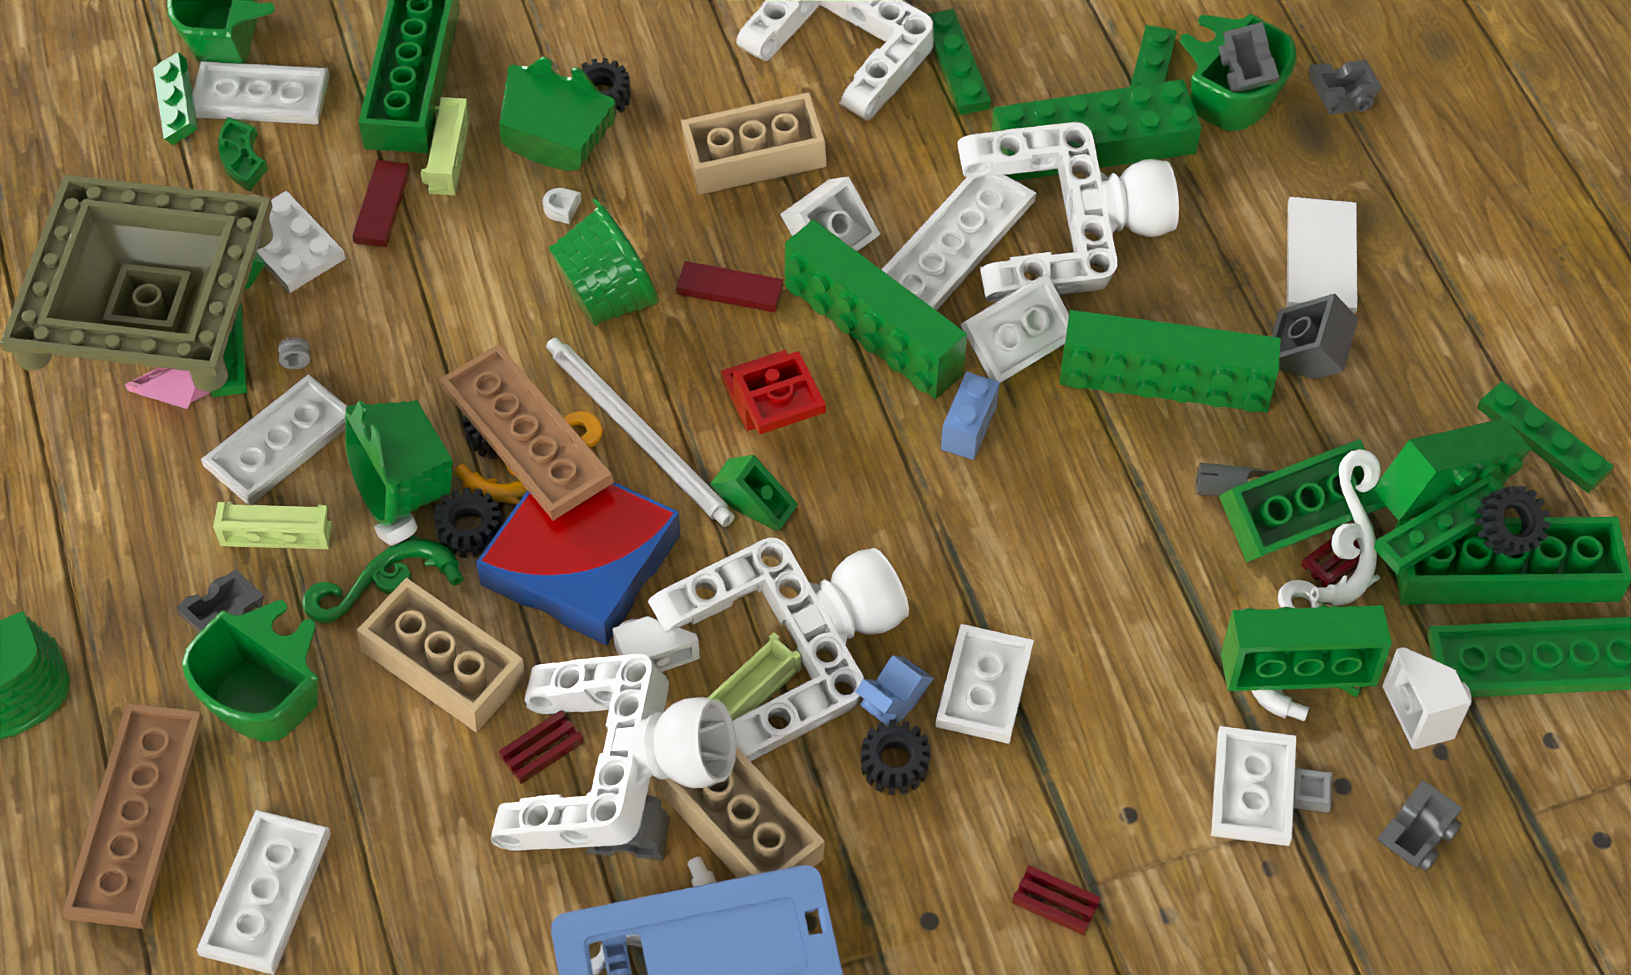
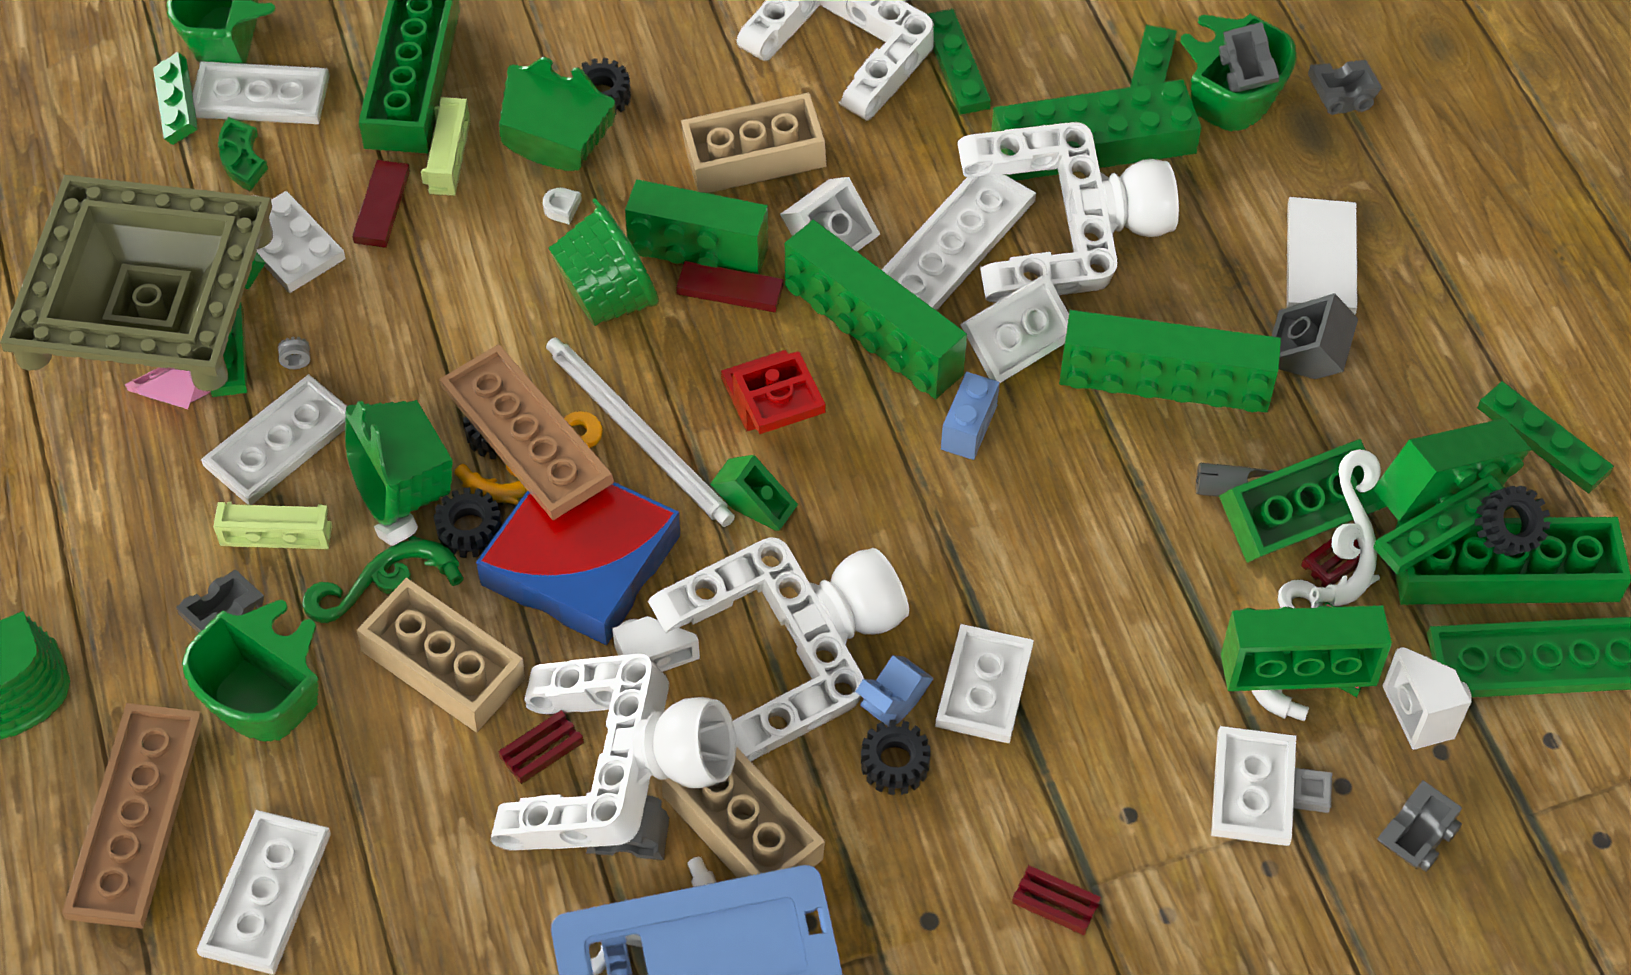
yellowish green container [708,632,801,721] -> none
none -> green brick [625,179,768,275]

